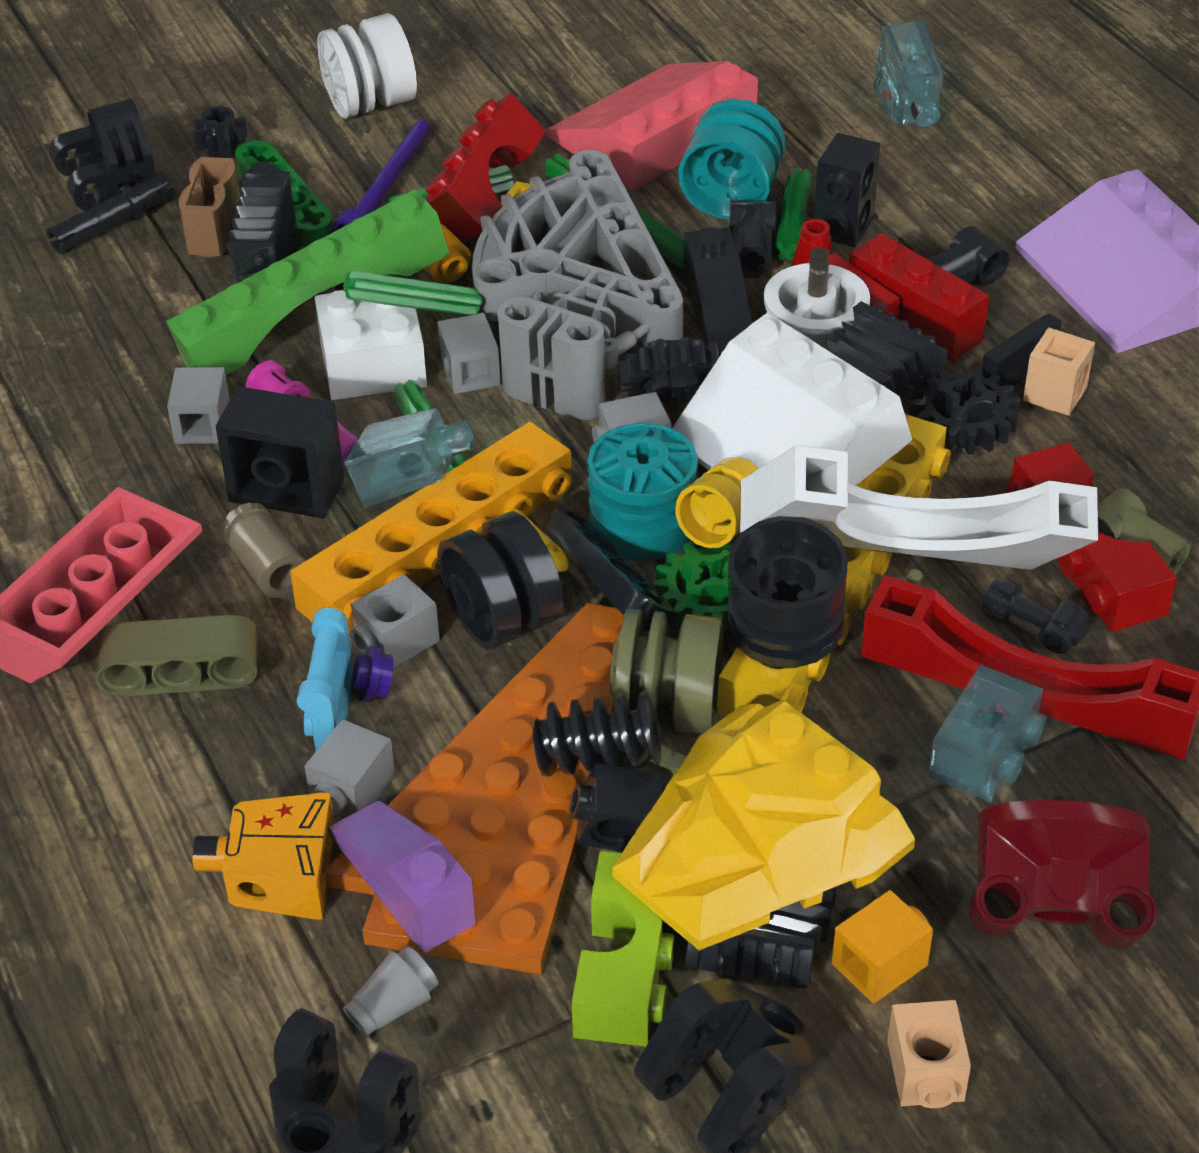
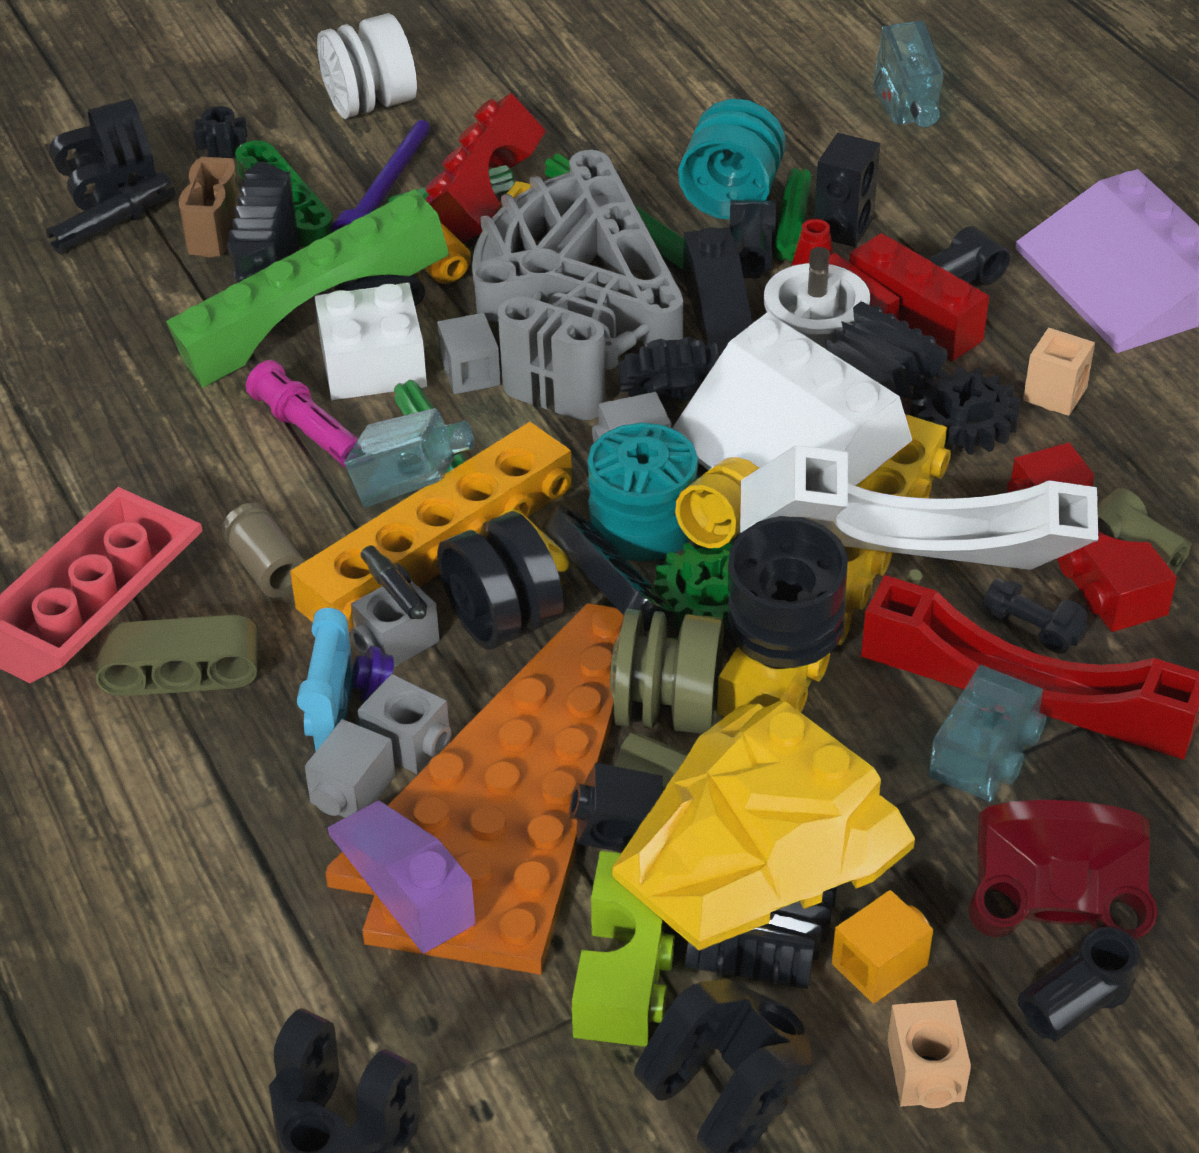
light grey brick [167,367,230,444] -> none
light orange torso [193,793,335,920] -> none
black brick [215,386,345,519] -> none
green axle [343,271,482,316] -> none
light grey cone [343,946,439,1037] -> none
black piece [533,692,662,777] -> none
coral slope [545,61,758,191] -> none
black tile [982,313,1062,386] -> none
none -> light grey brick [358,674,451,774]
none -> piece [361,545,427,620]
none -> black piece [1018,927,1139,1042]

